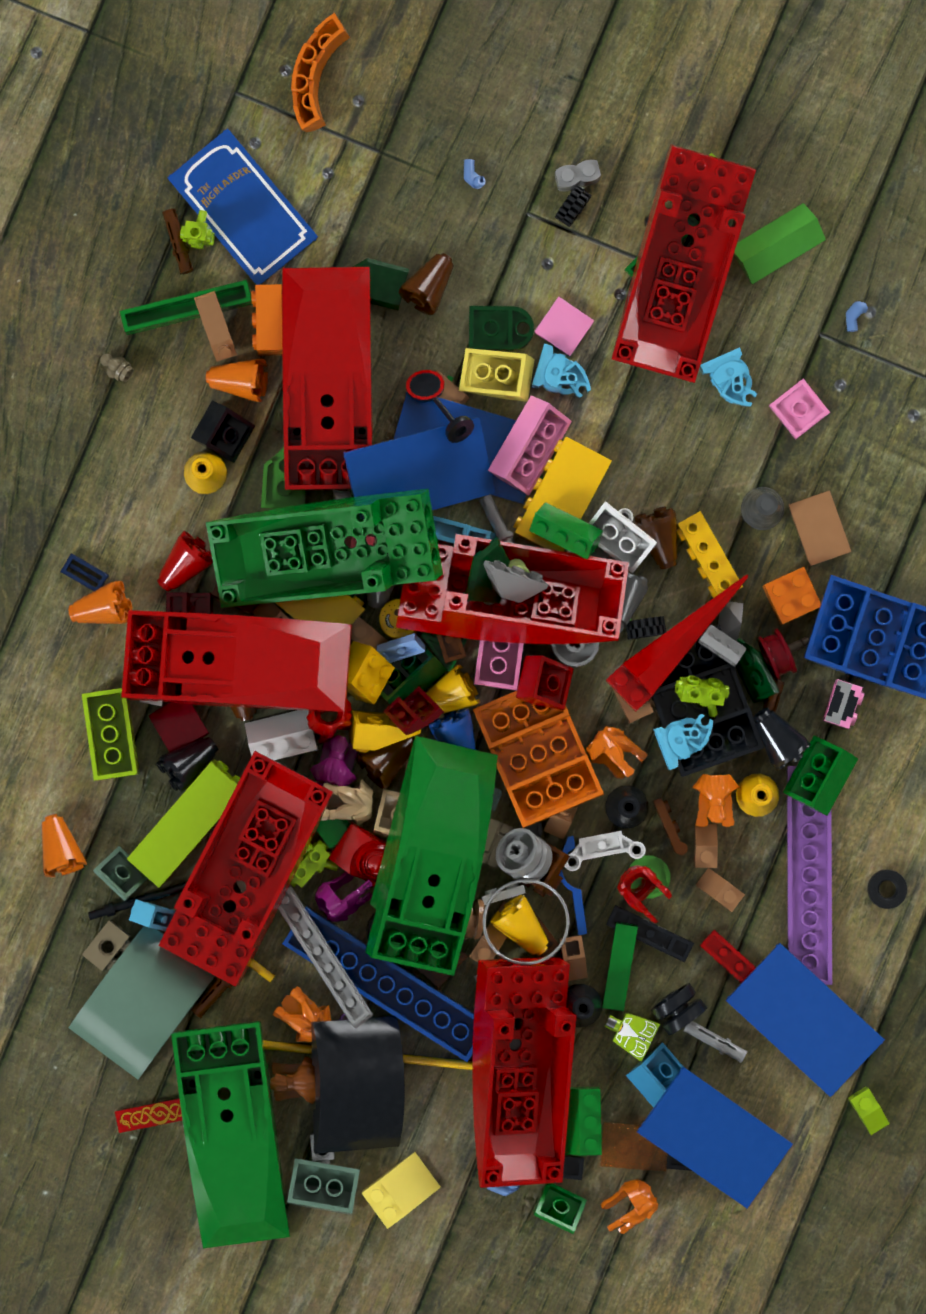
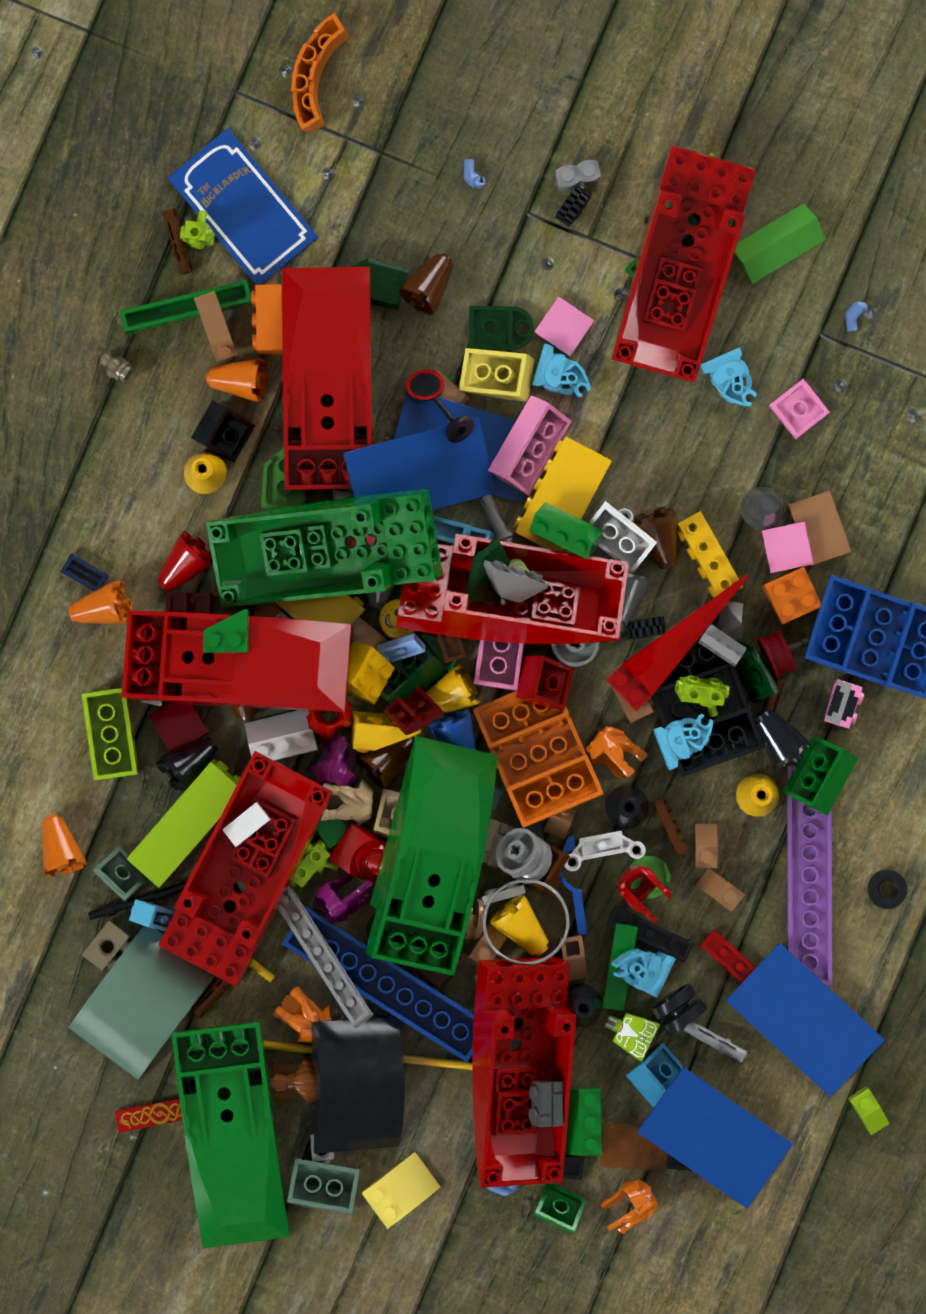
orange piece [692,774,740,827] -> none
none -> green wing [203,609,249,653]
none -> white tile [222,802,271,847]
none -> dark grey brick [529,1079,563,1127]
none -> medium azure piece [612,948,676,998]
none -> bright pink tile [762,522,814,573]

